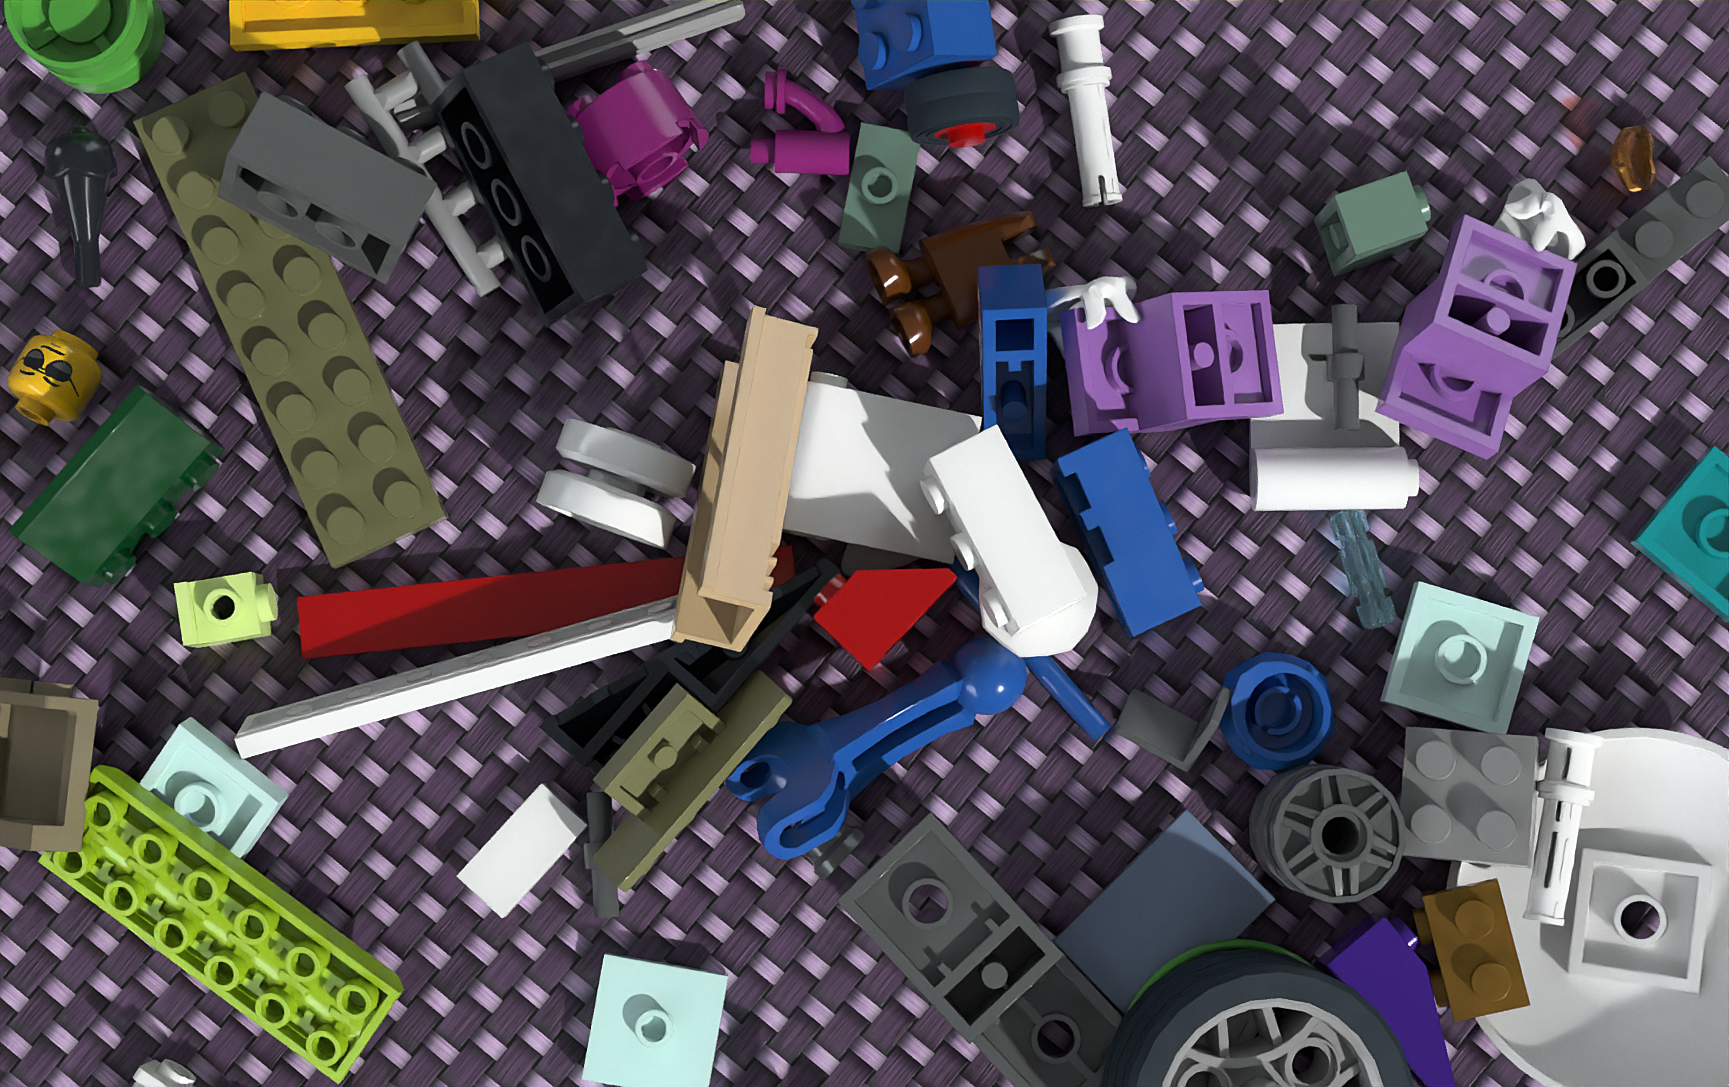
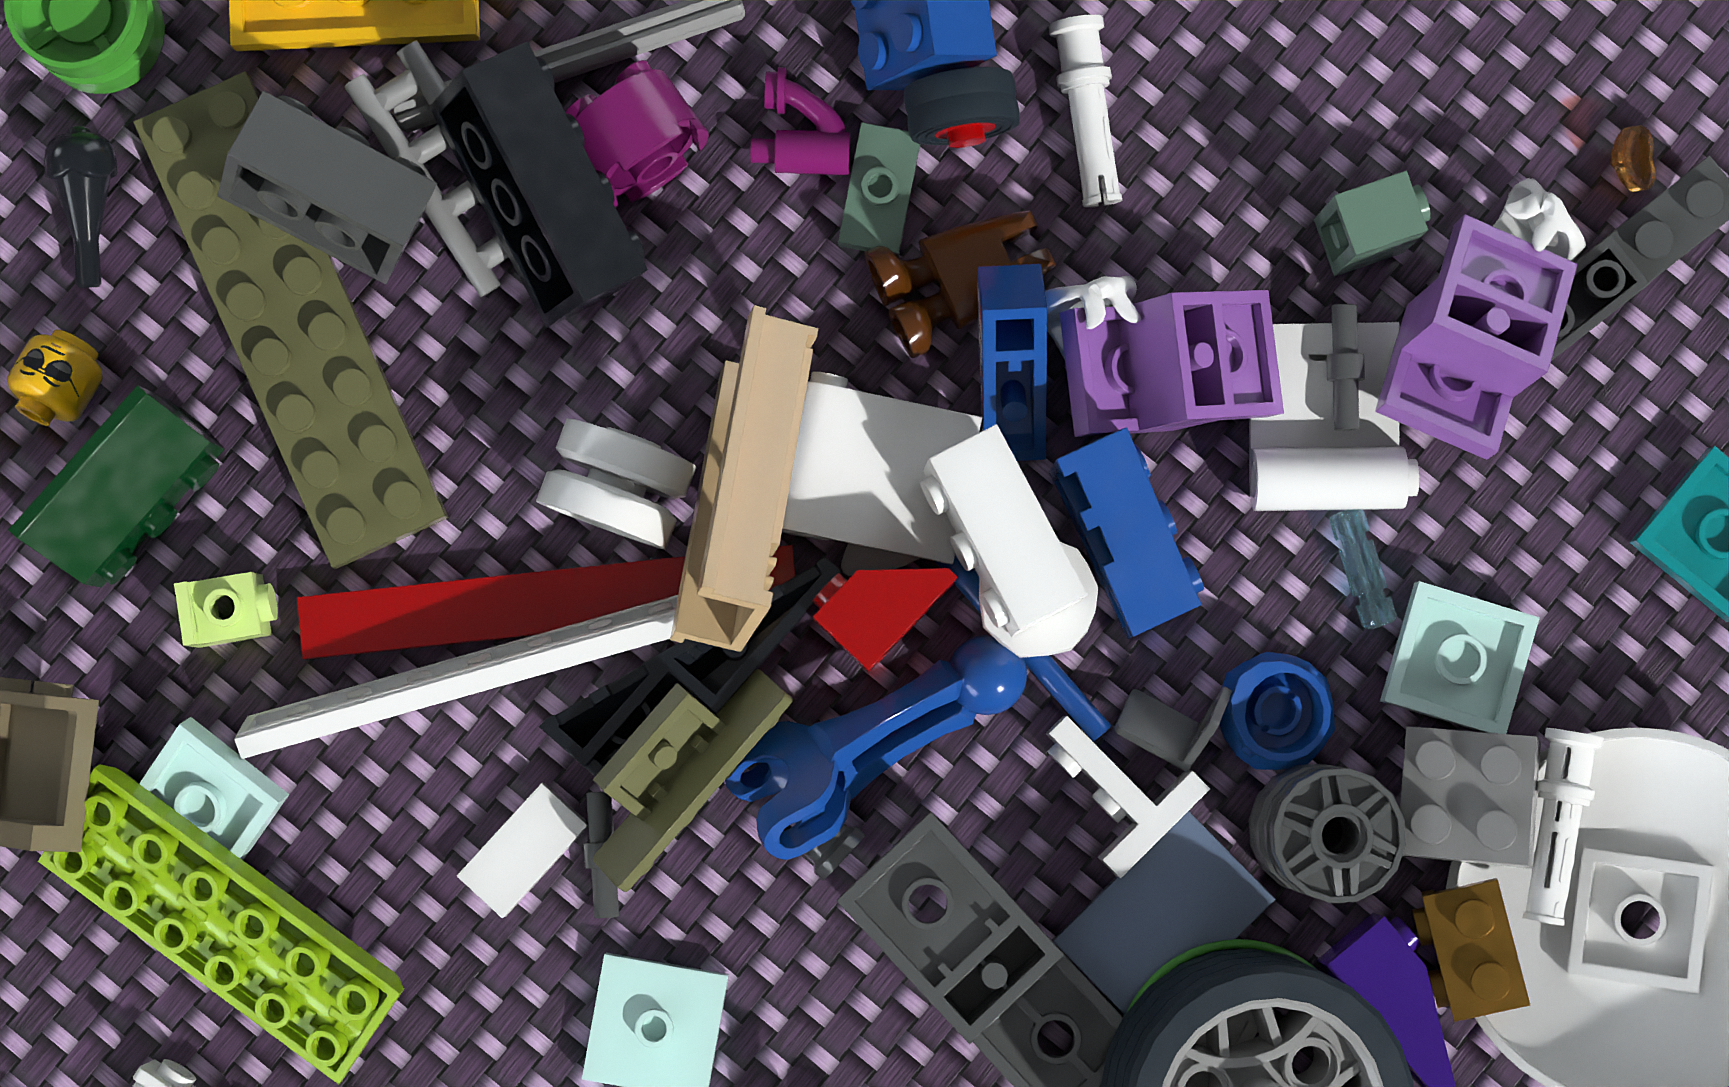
none -> white bracket [1045,716,1210,878]

